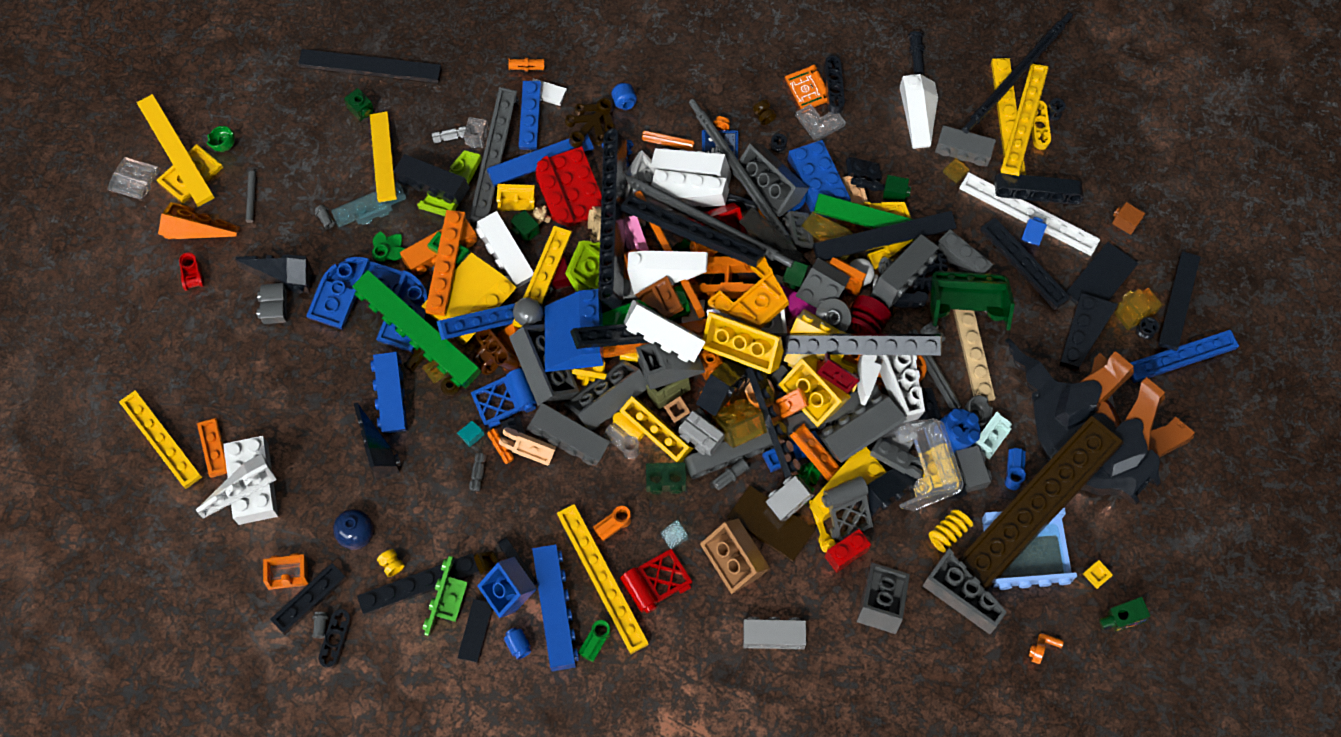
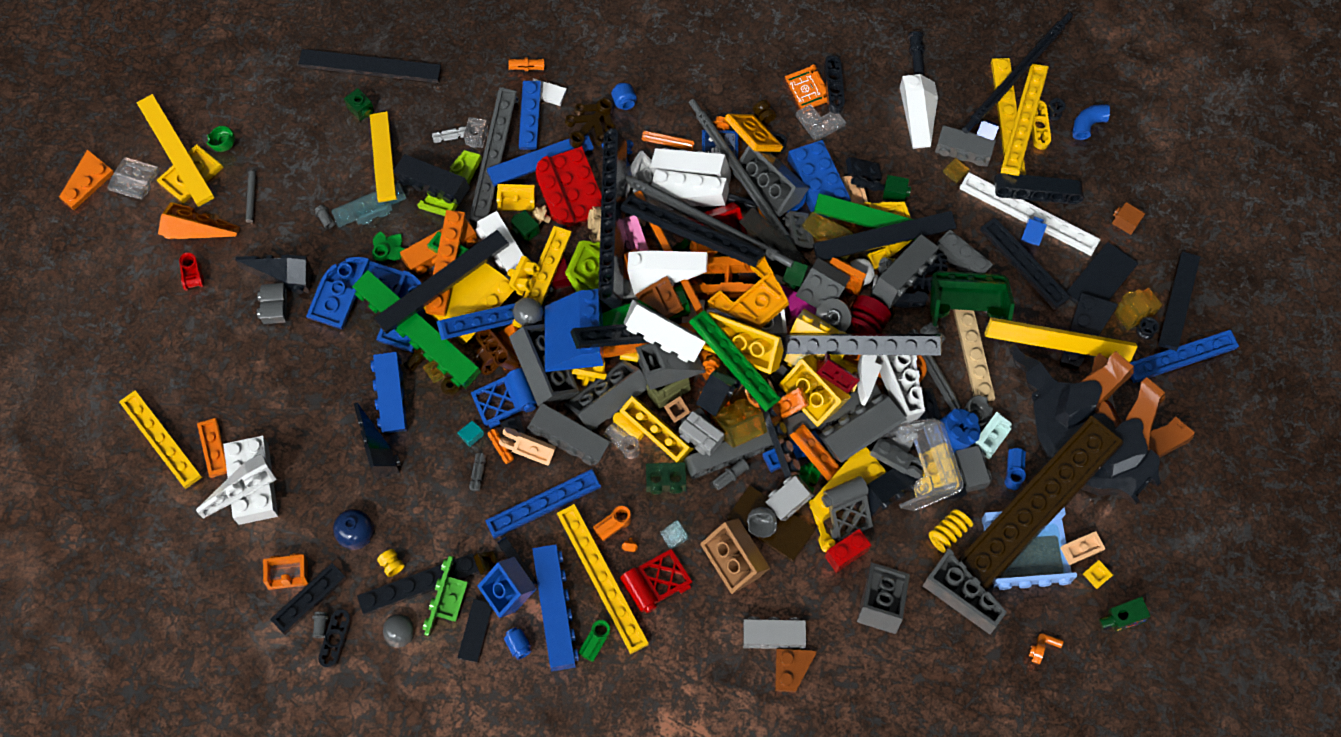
none -> orange wing [59,150,115,210]
none -> black tile [374,230,509,334]
none -> dark grey hair [383,614,414,648]
none -> blue tile [485,469,601,539]
none -> yellow hips [507,256,540,295]
none -> orange rock [622,538,638,552]
none -> green tile [689,310,781,412]
none -> orange plate [703,357,721,375]
none -> light orange tile [725,114,783,152]
none -> dark grey hair [747,507,777,538]
none -> dark orange wing [775,649,816,692]
none -> slope [977,119,1000,140]
none -> yellow tile [985,317,1137,362]
none -> light nougat plate [1060,531,1105,566]
none -> blue cylinder [1072,104,1110,140]

